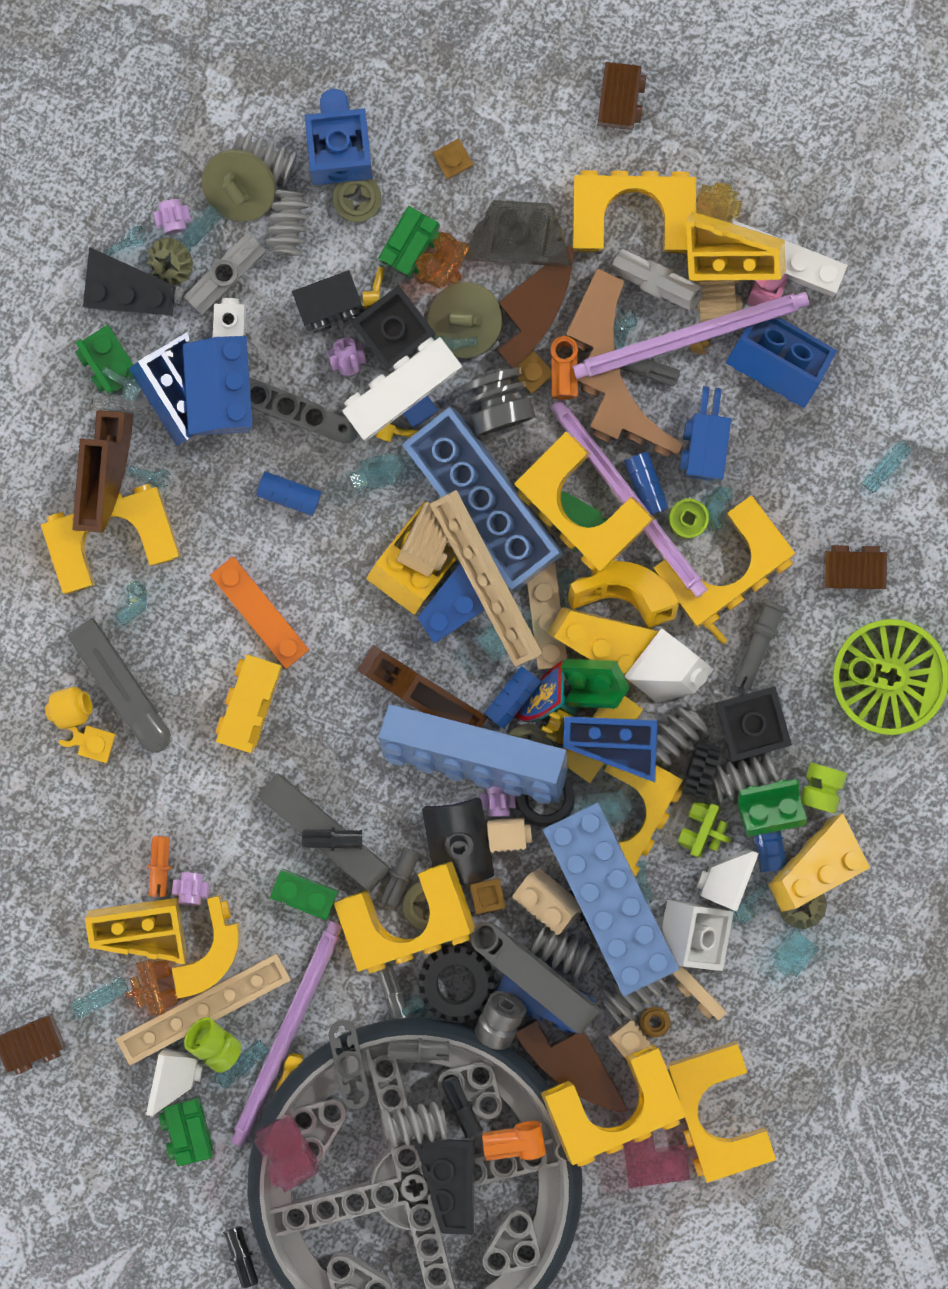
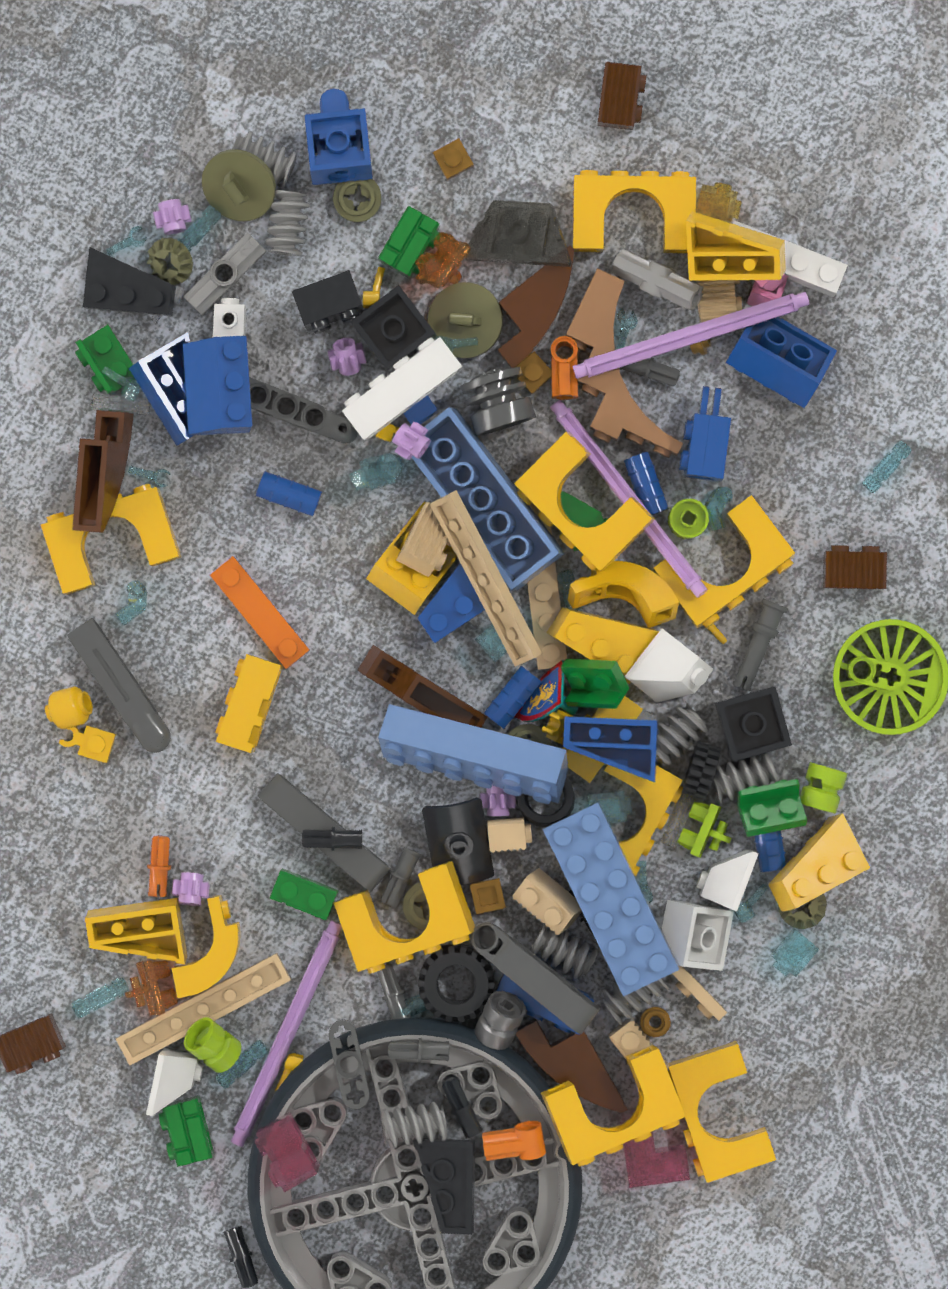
none -> lavender gear [392,422,431,460]

